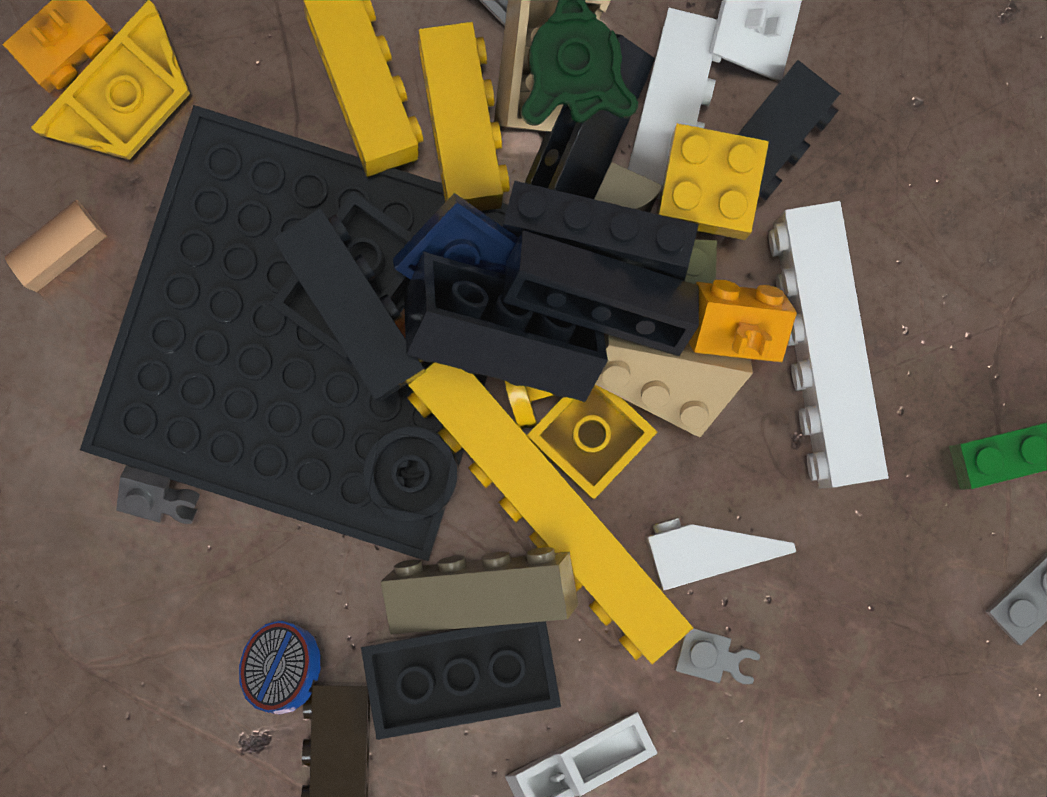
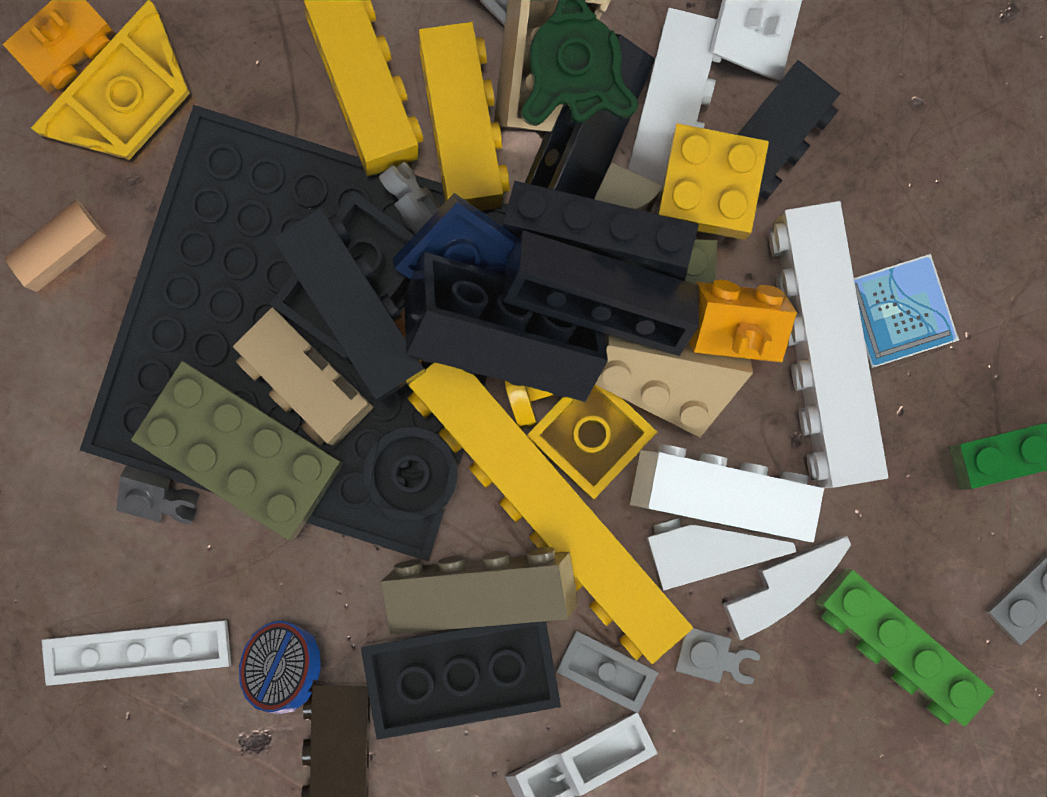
none -> white plate [42,620,232,686]
none -> olive brick [131,361,344,541]
none -> tan wedge [233,307,374,447]
none -> light grey plate [379,162,441,235]
none -> light grey plate [556,630,659,713]
none -> white brick [630,444,824,543]
none -> white slope [722,536,851,640]
none -> bright green brick [815,568,995,727]
none -> piece [854,254,959,368]

